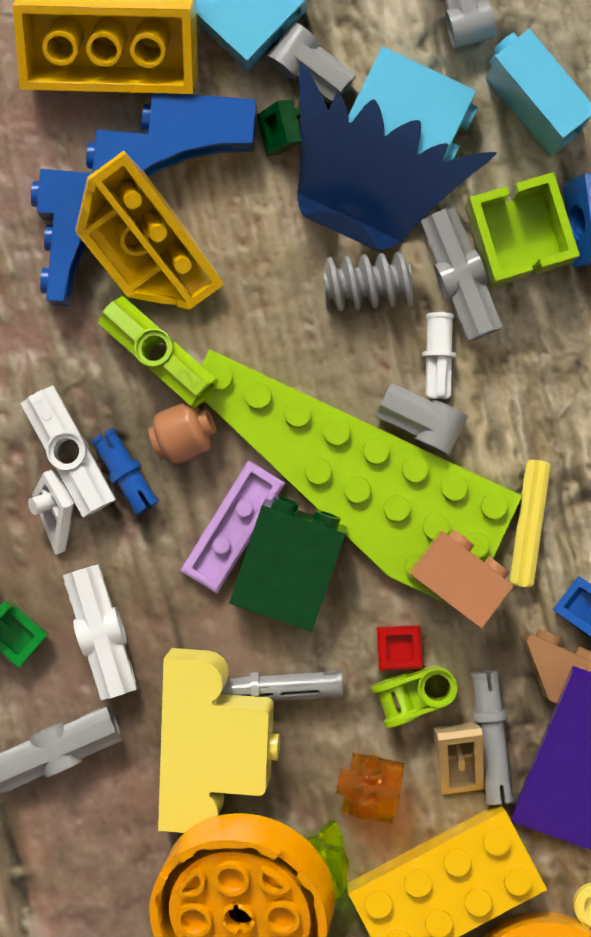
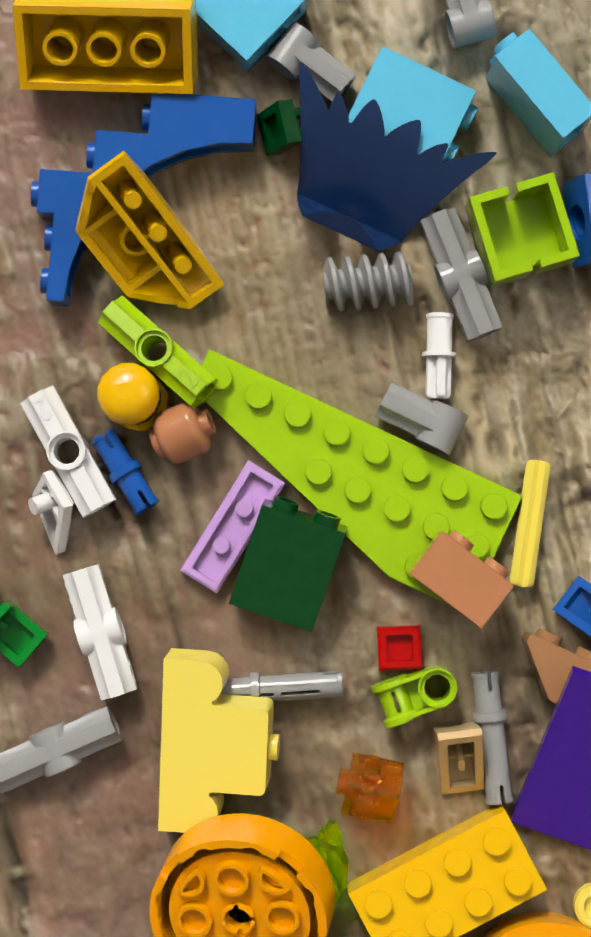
none -> yellow helmet [97,363,170,432]

